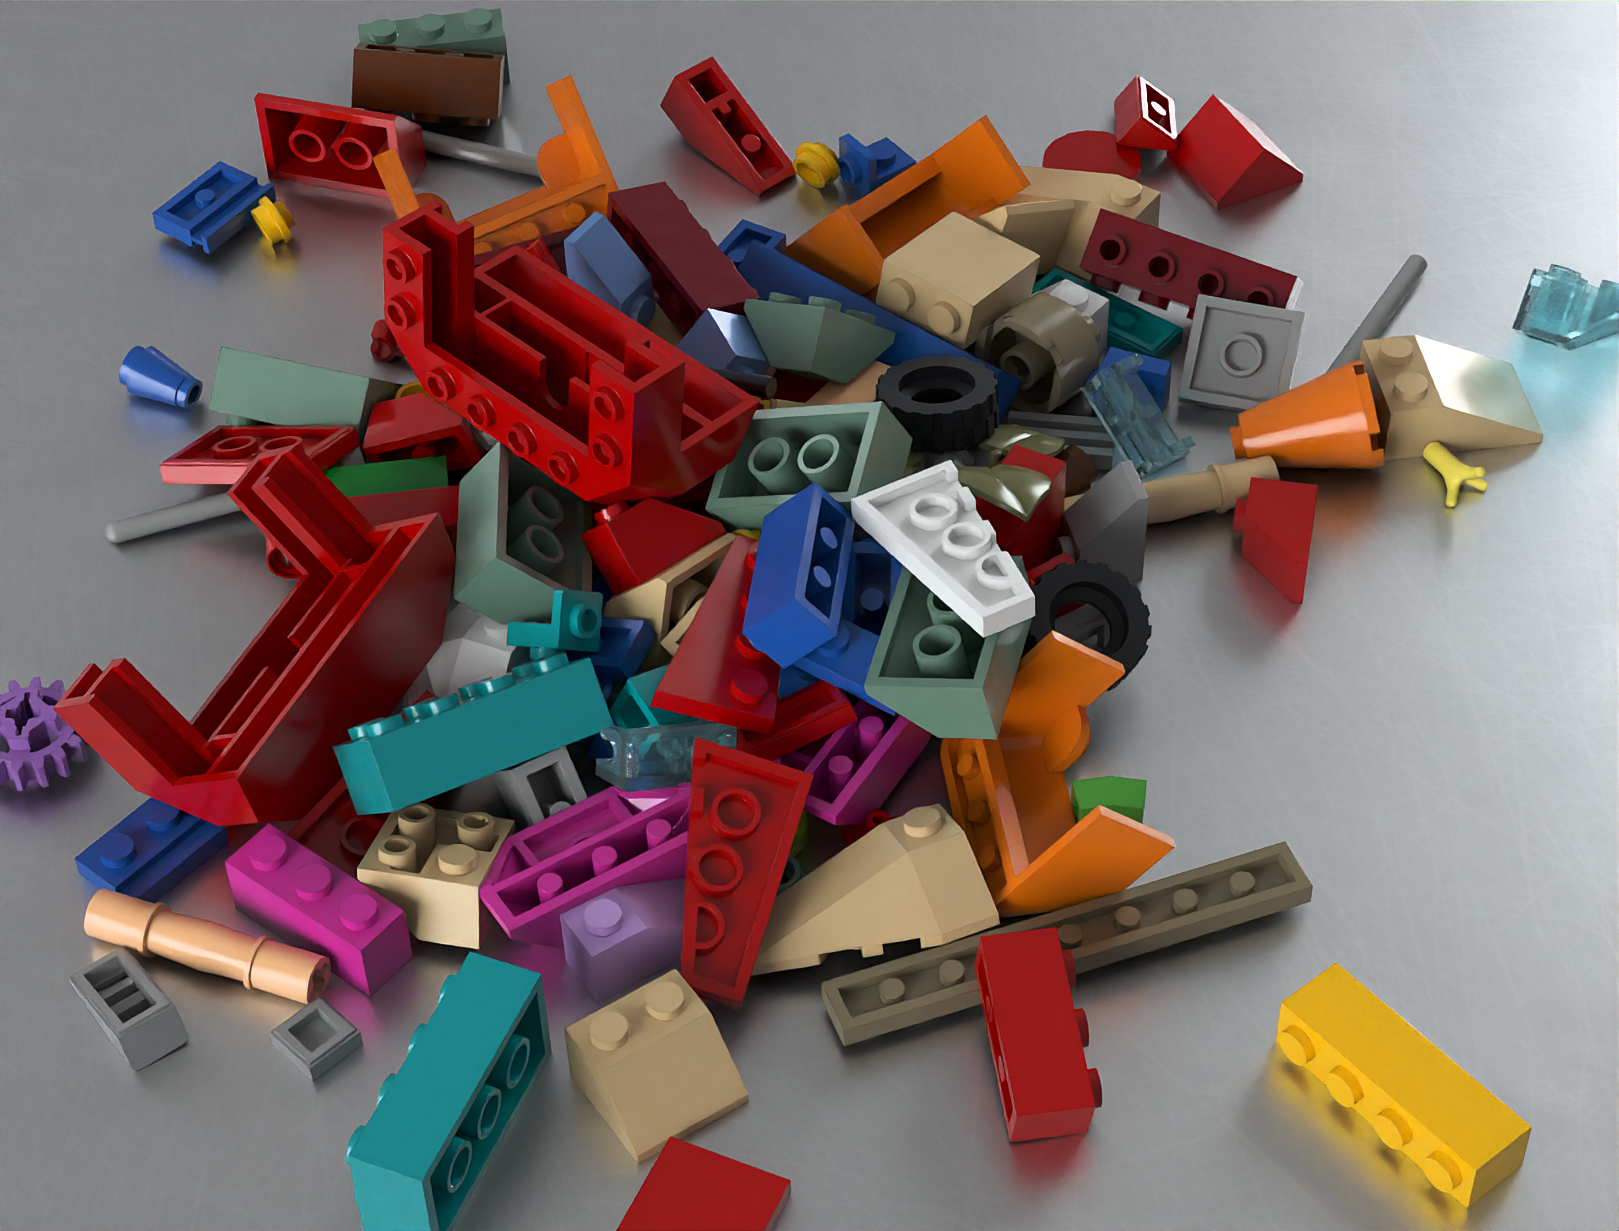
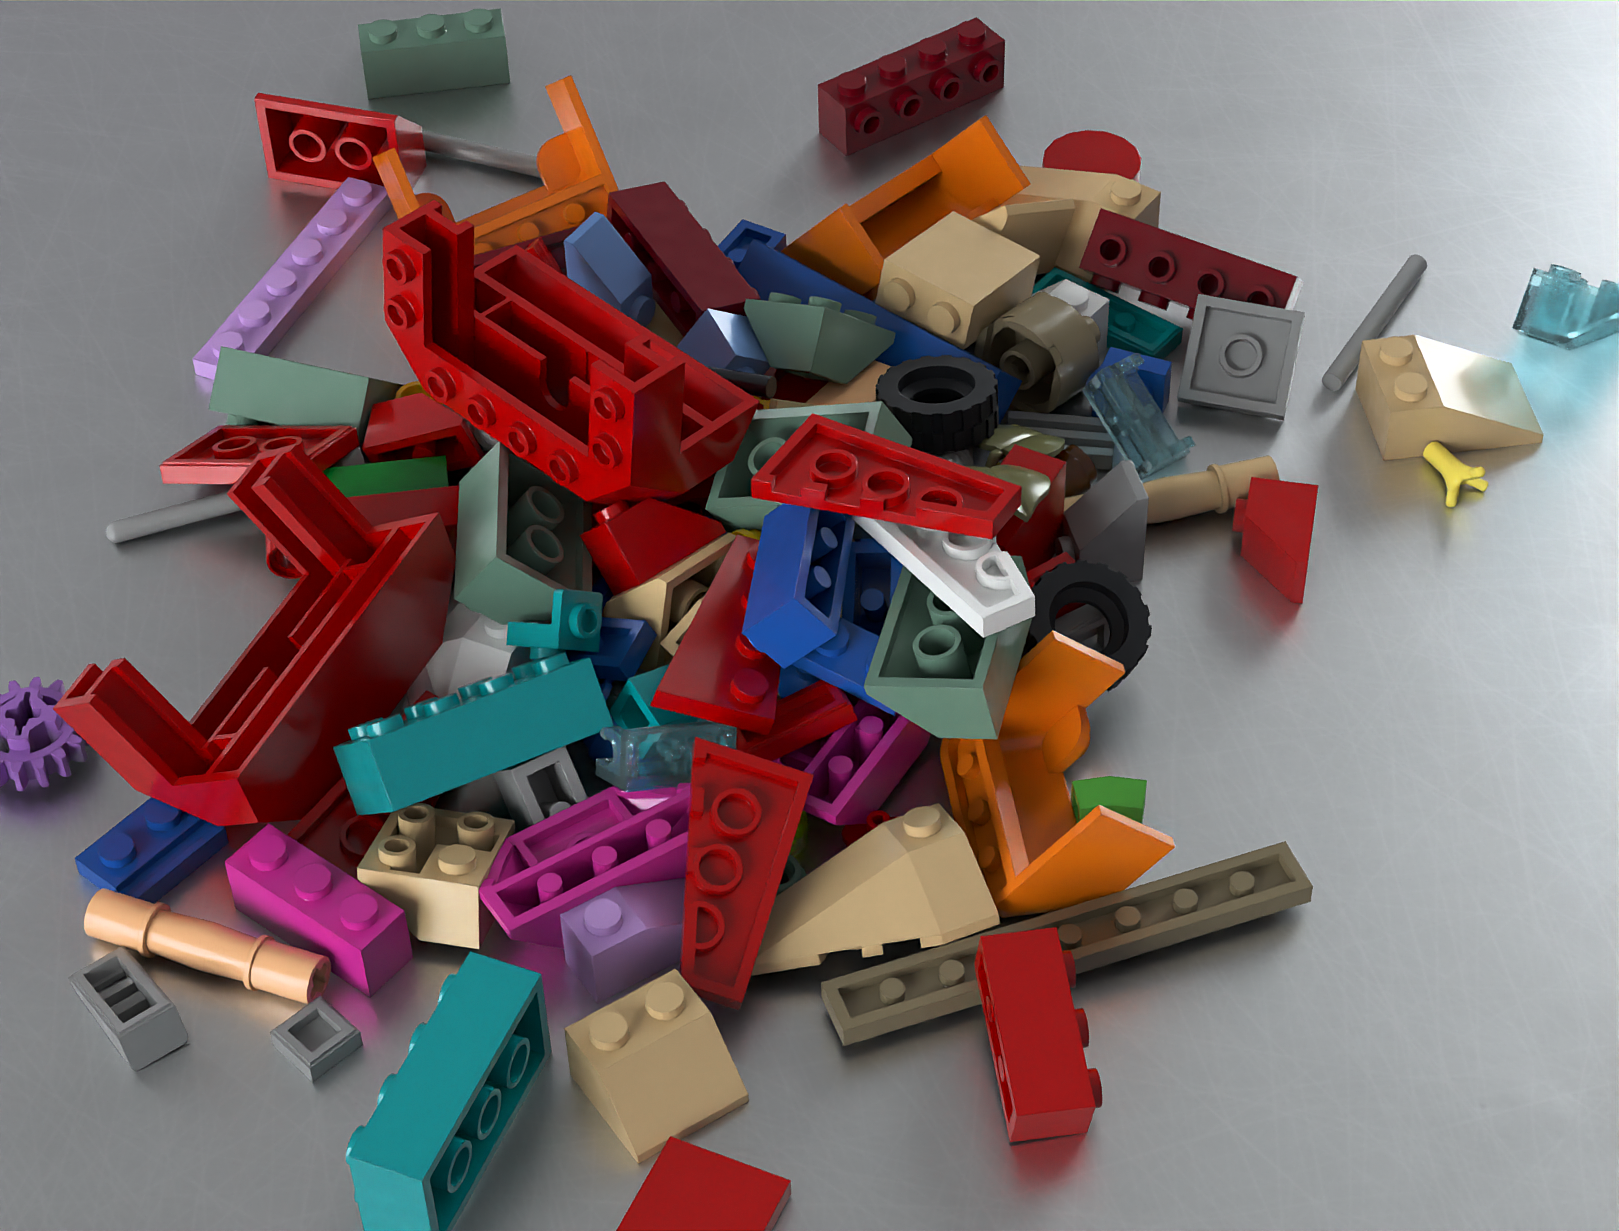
blue cone [119,346,203,409] -> none
blue plate [152,161,276,254] -> none
yellow plate [251,196,296,245] -> none
reddish brown brick [351,42,505,126] -> none
red hand [370,319,405,362] -> none
red slope [660,56,797,197] -> none
yellow plate [793,142,840,188] -> none
blue bracket [837,133,916,196] -> none
red slope [1114,75,1178,151] -> none
red slope [1167,94,1303,210] -> none
orange cone [1229,360,1385,469] -> none
yellow brick [1276,962,1532,1209] -> none
none -> lavender plate [192,177,393,380]
none -> red wing [751,413,1022,540]
none -> dark red brick [818,17,1005,156]

